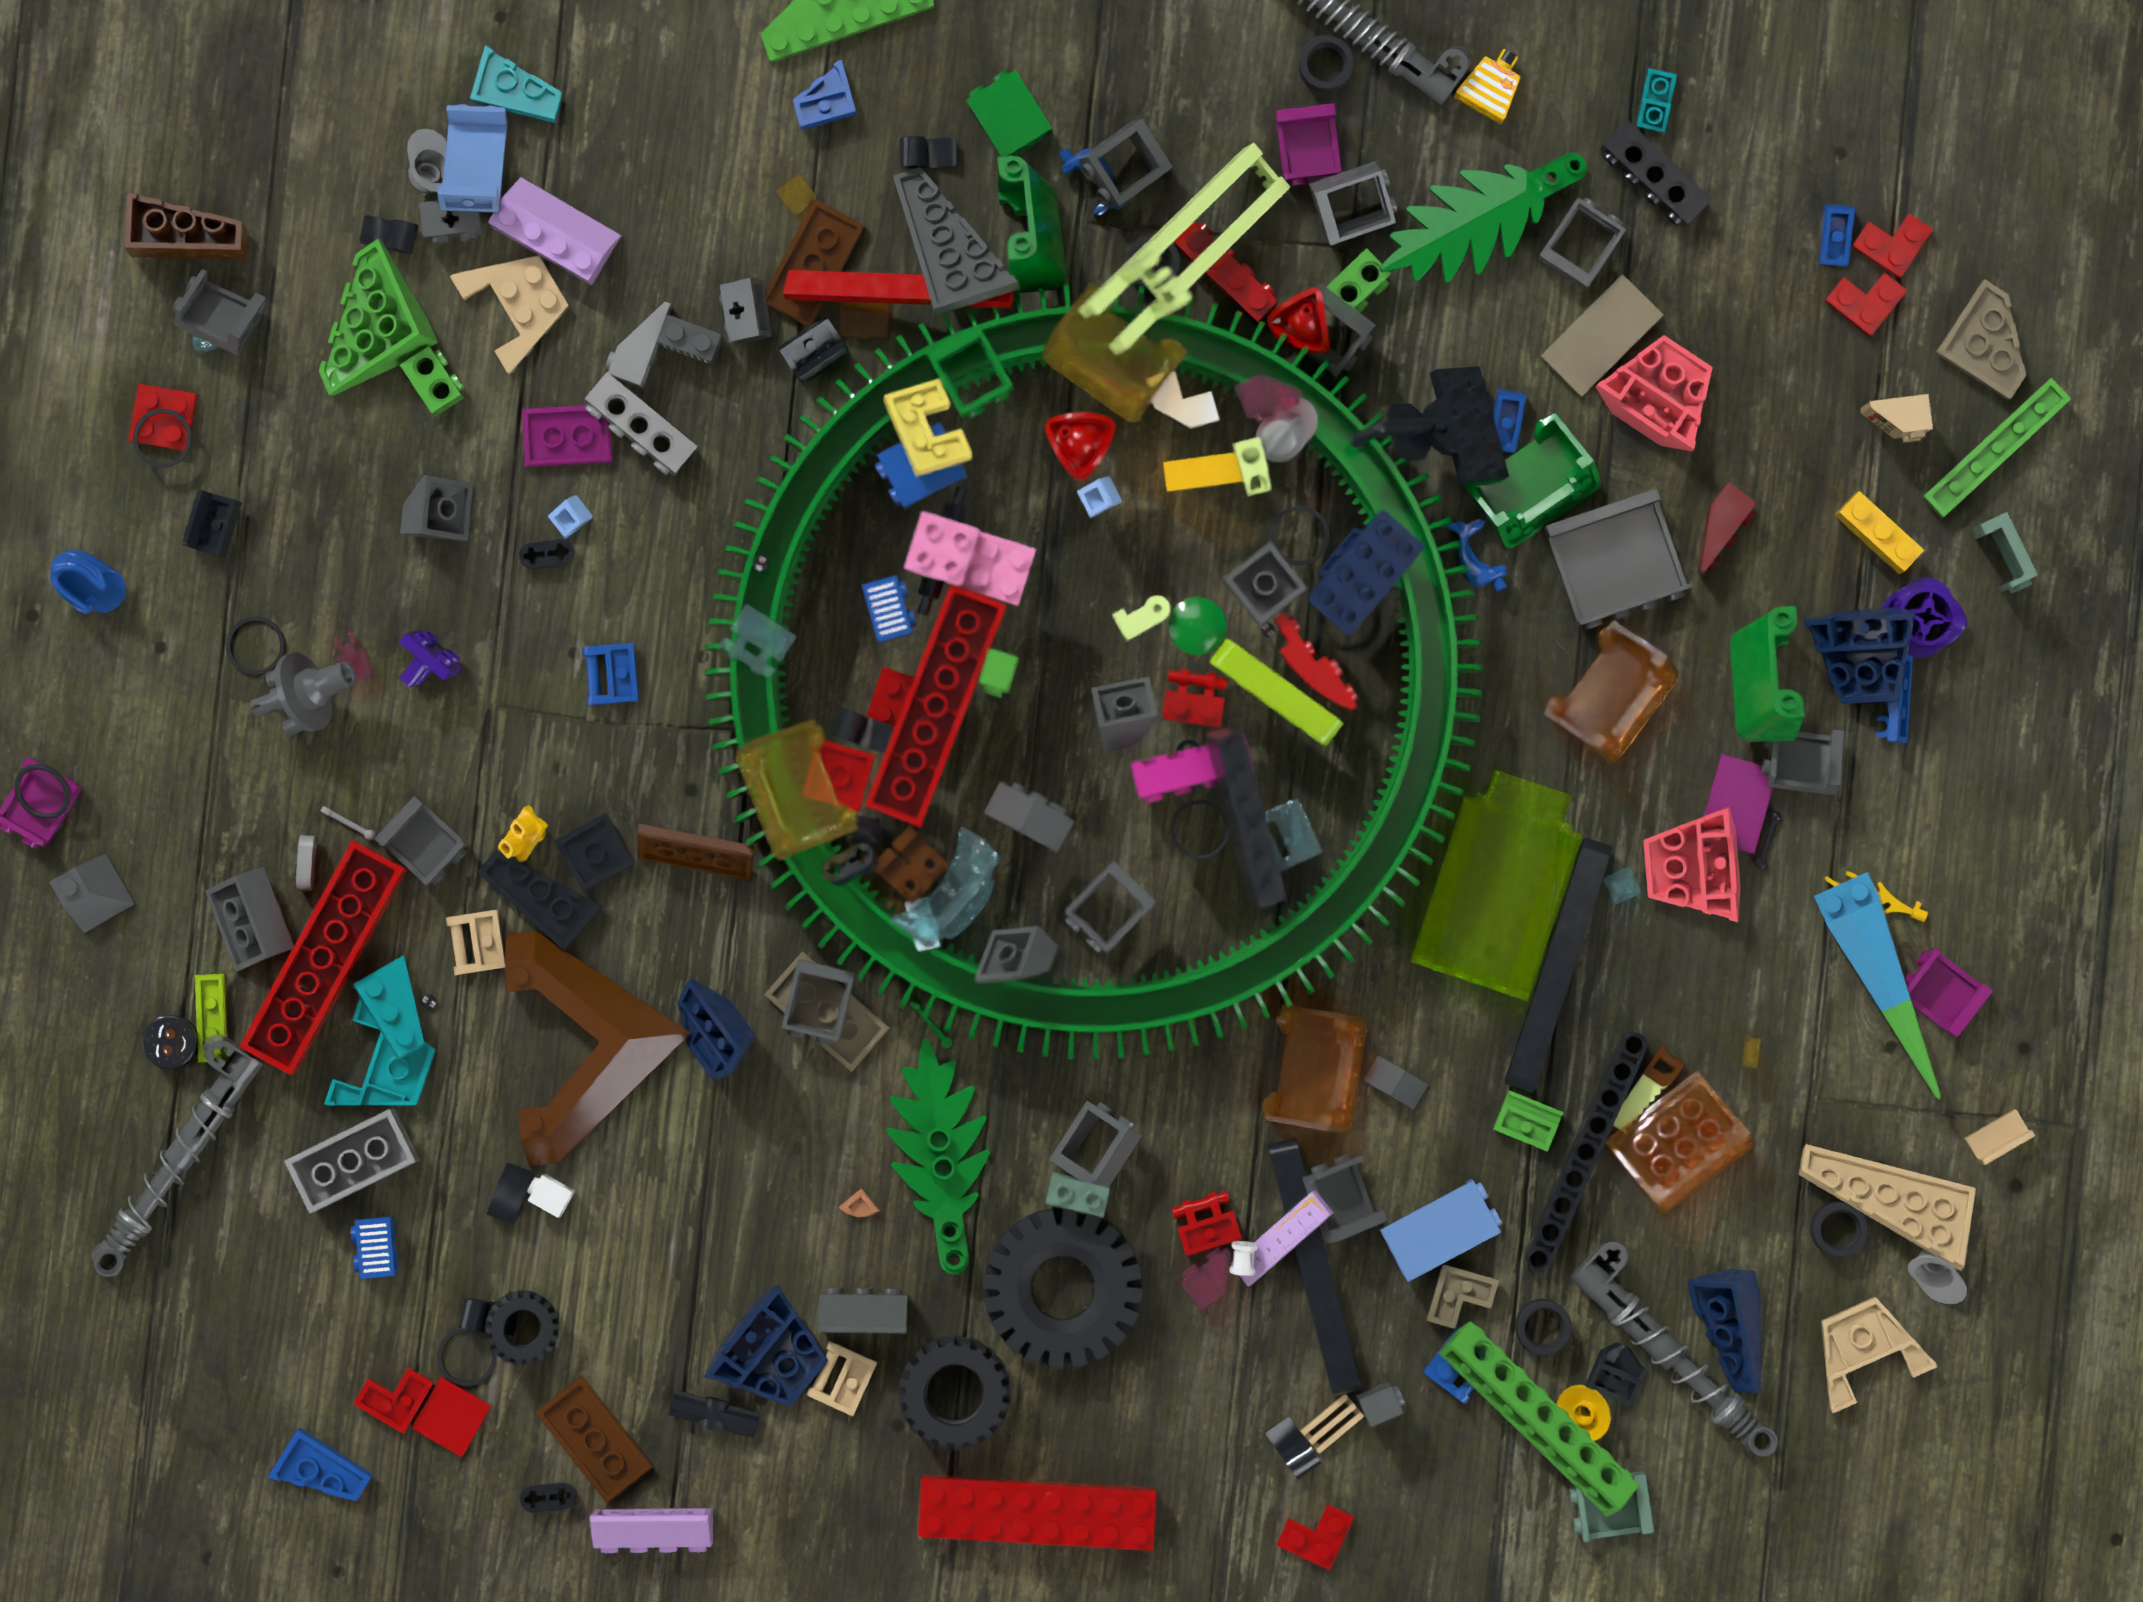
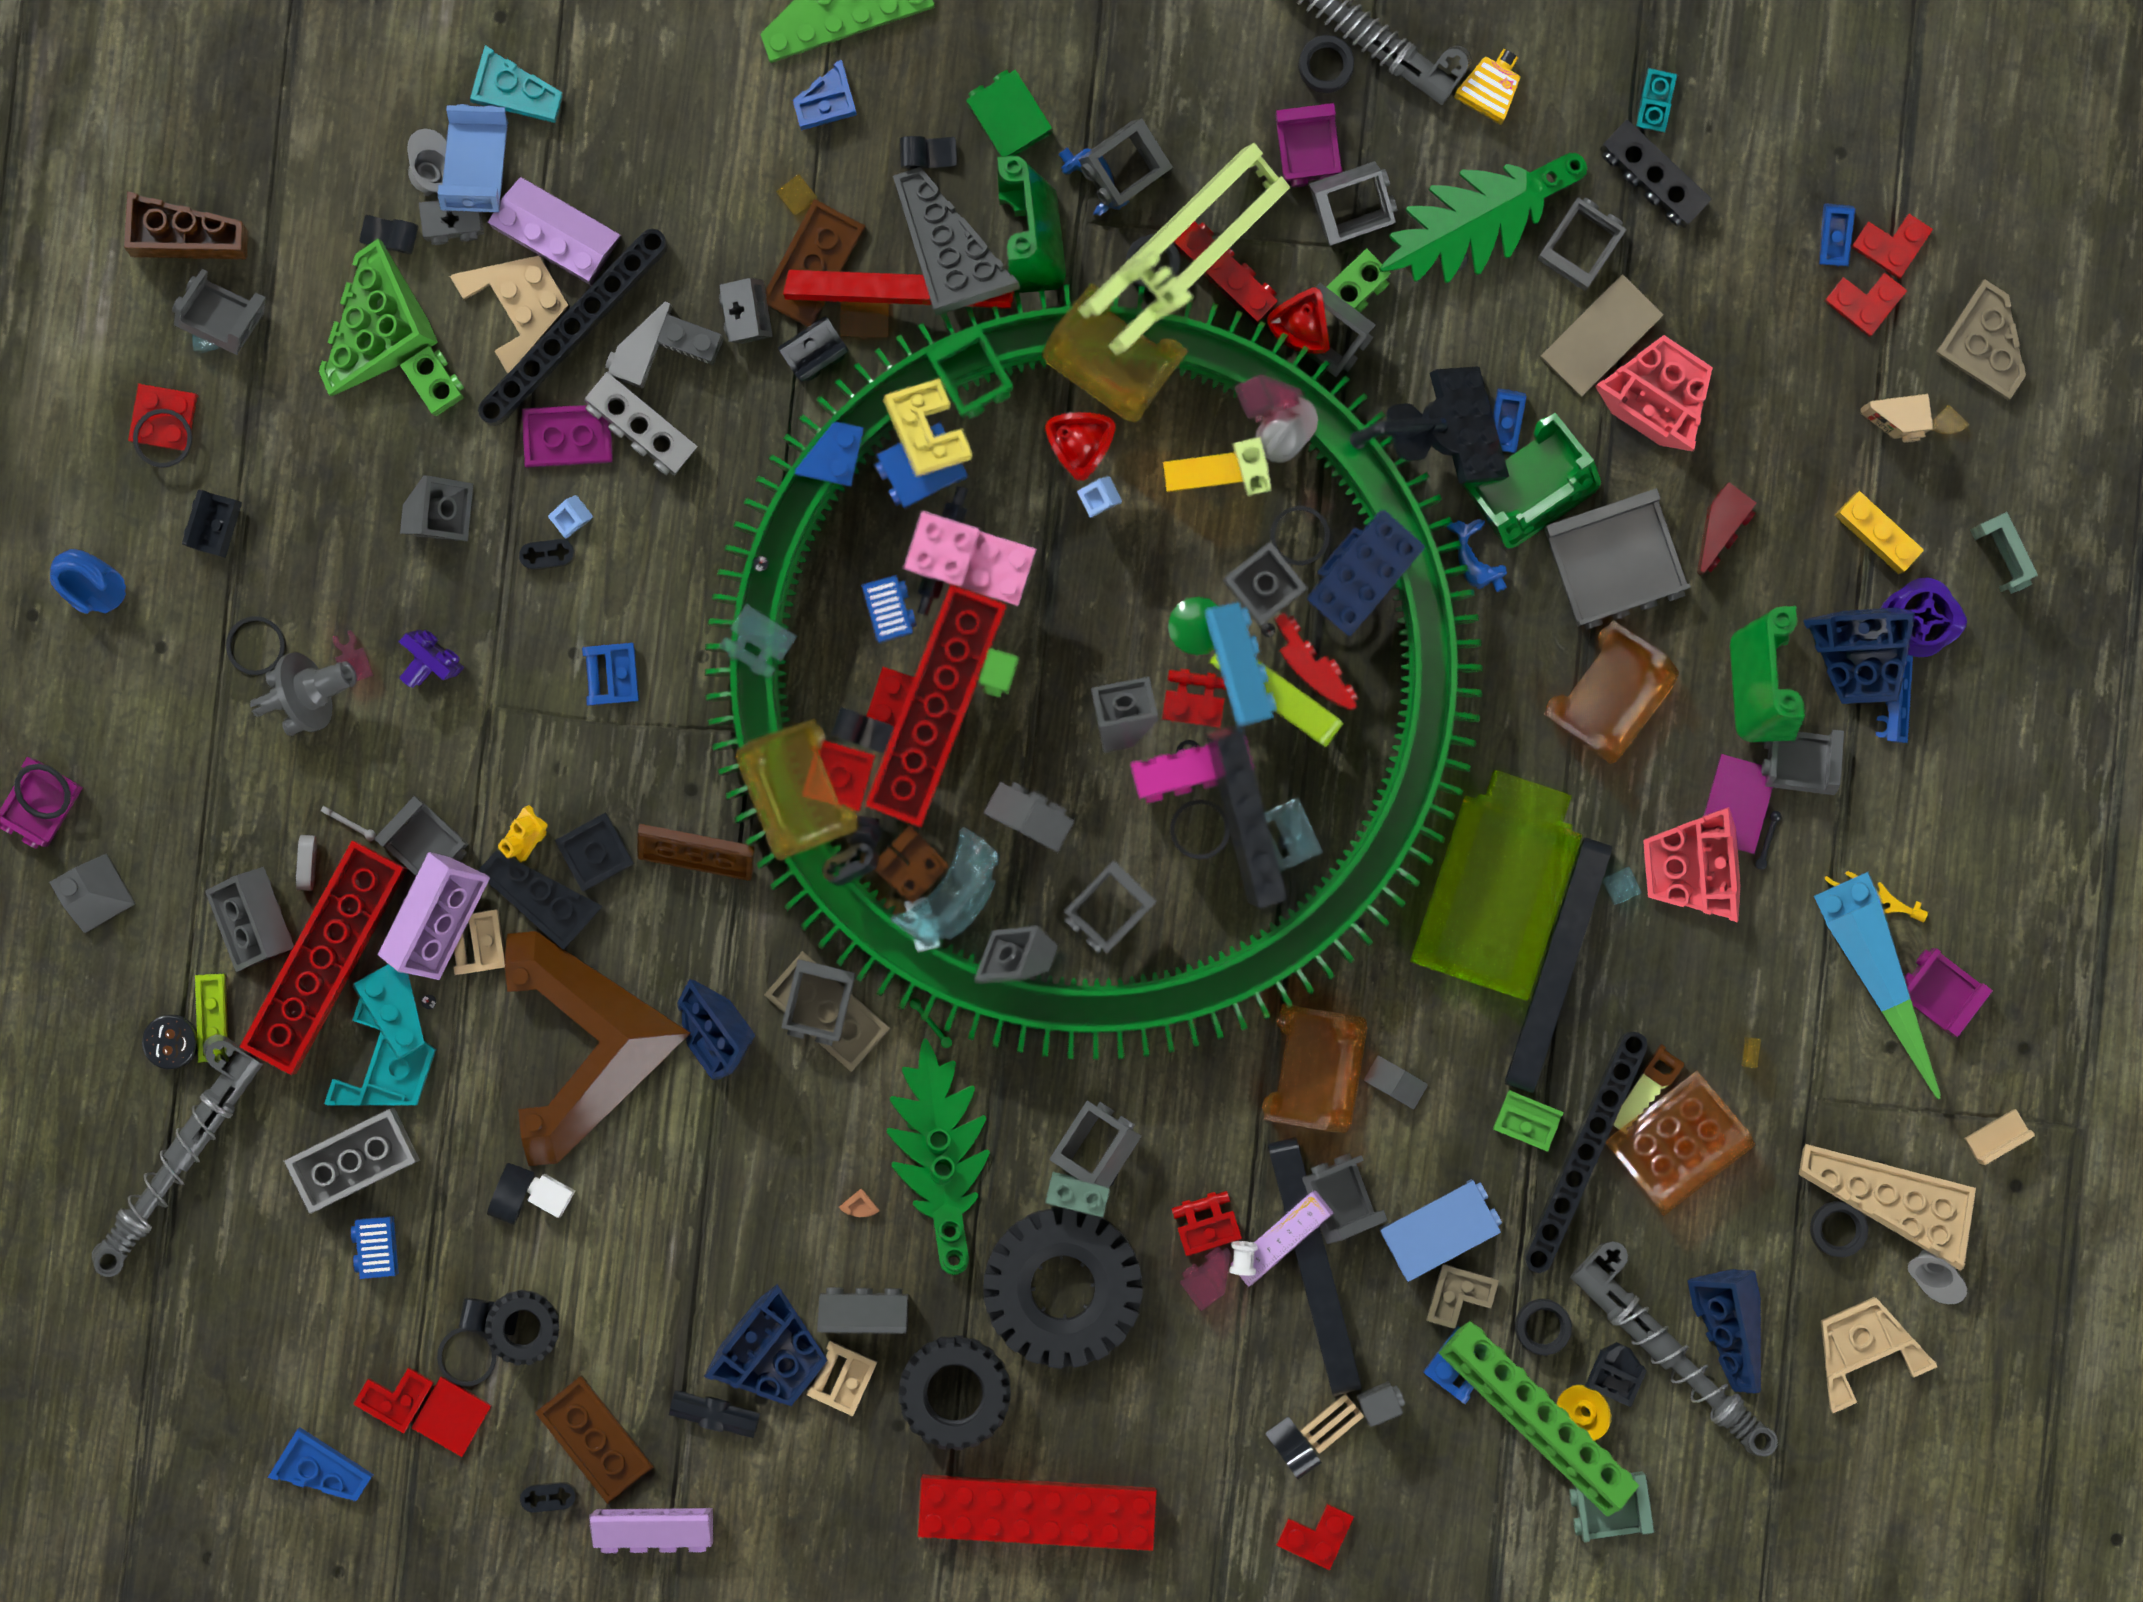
yellowish green leg [1112,596,1170,642] -> none
white tile [1146,371,1219,429] -> none
bright green plate [1922,378,2071,518] -> none
none -> lavender slope [378,852,490,980]
none -> black beam [478,228,668,426]
none -> blue wing [795,422,864,486]
none -> dark azure slope [1204,602,1276,728]
none -> clear yellow tile [1932,404,1970,434]

